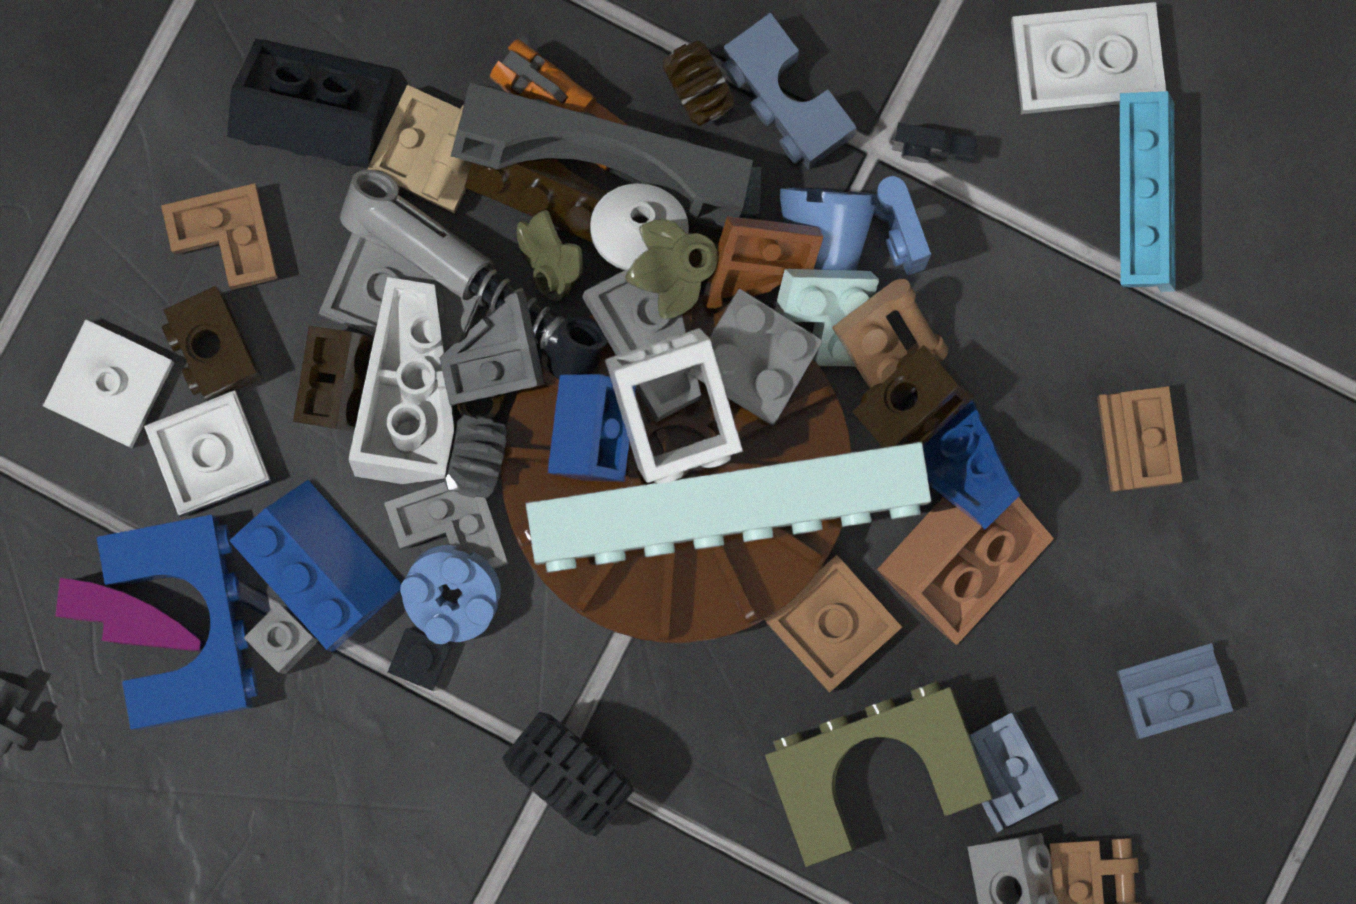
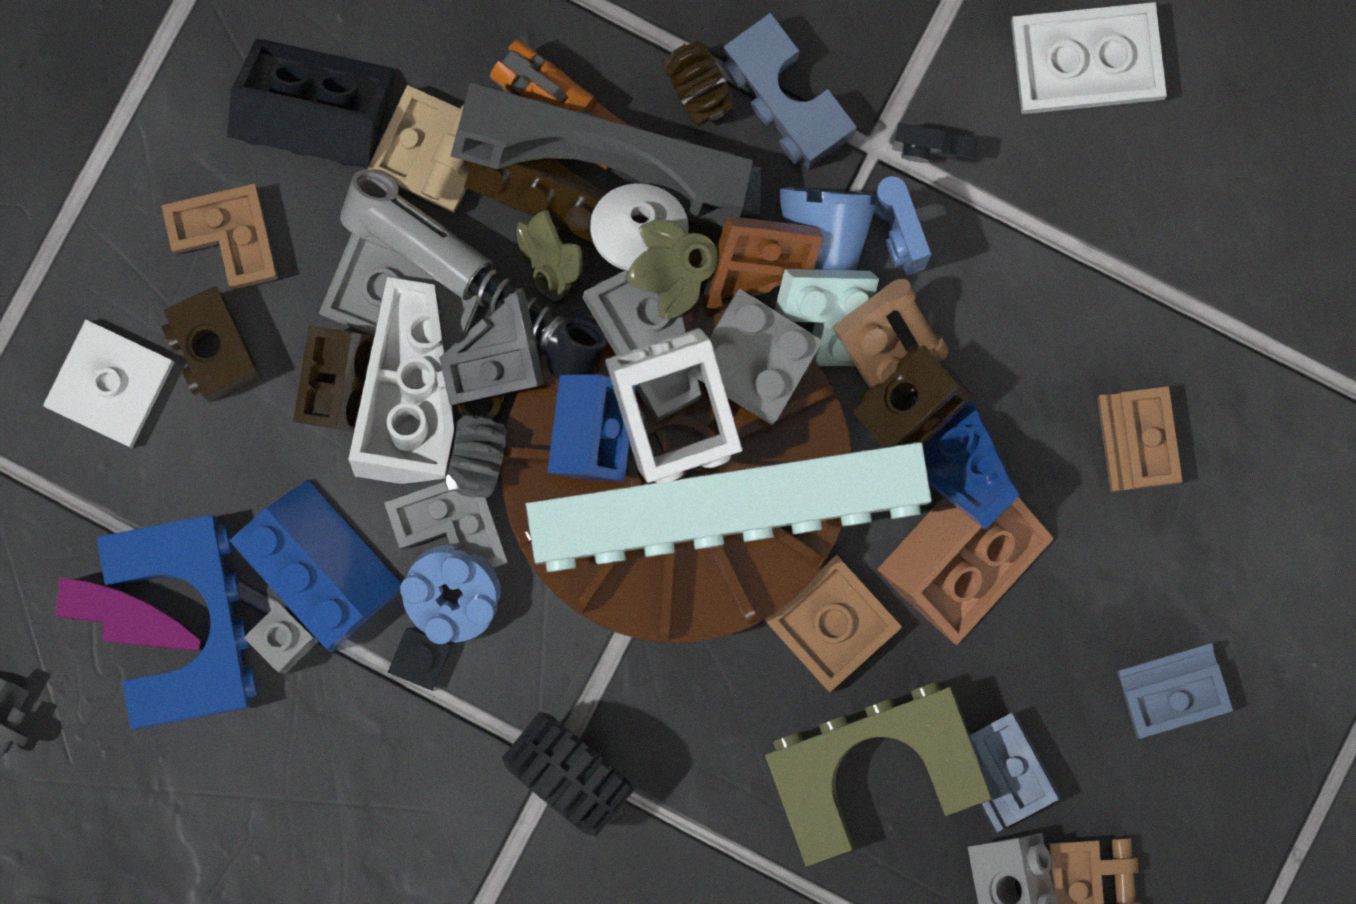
white plate [144,390,271,517] -> none
medium azure fence [1120,91,1176,292] -> none

